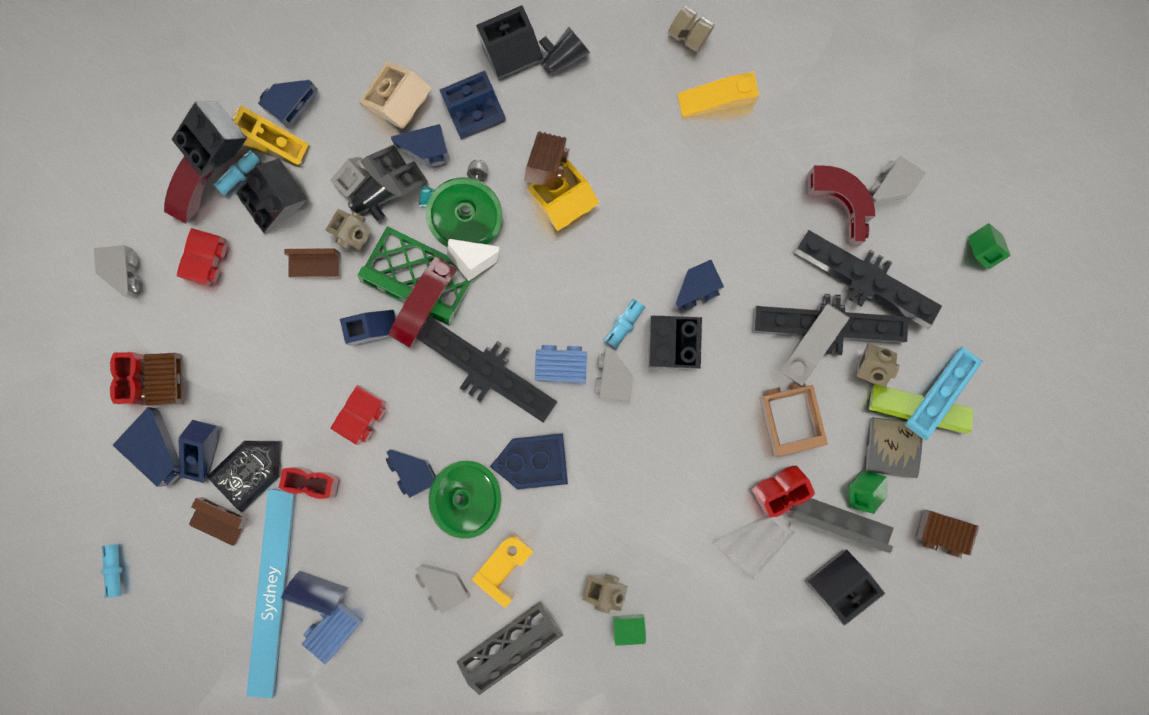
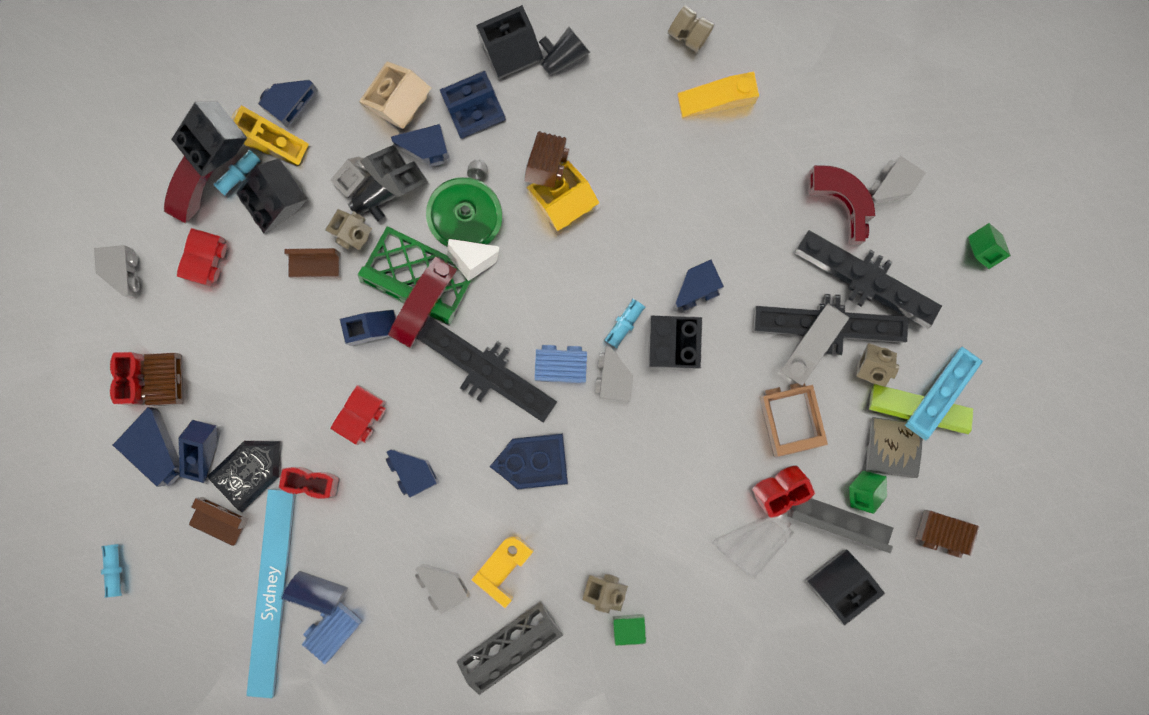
teal hinge [419,186,434,207] -> none
green dish [429,461,501,539] -> none

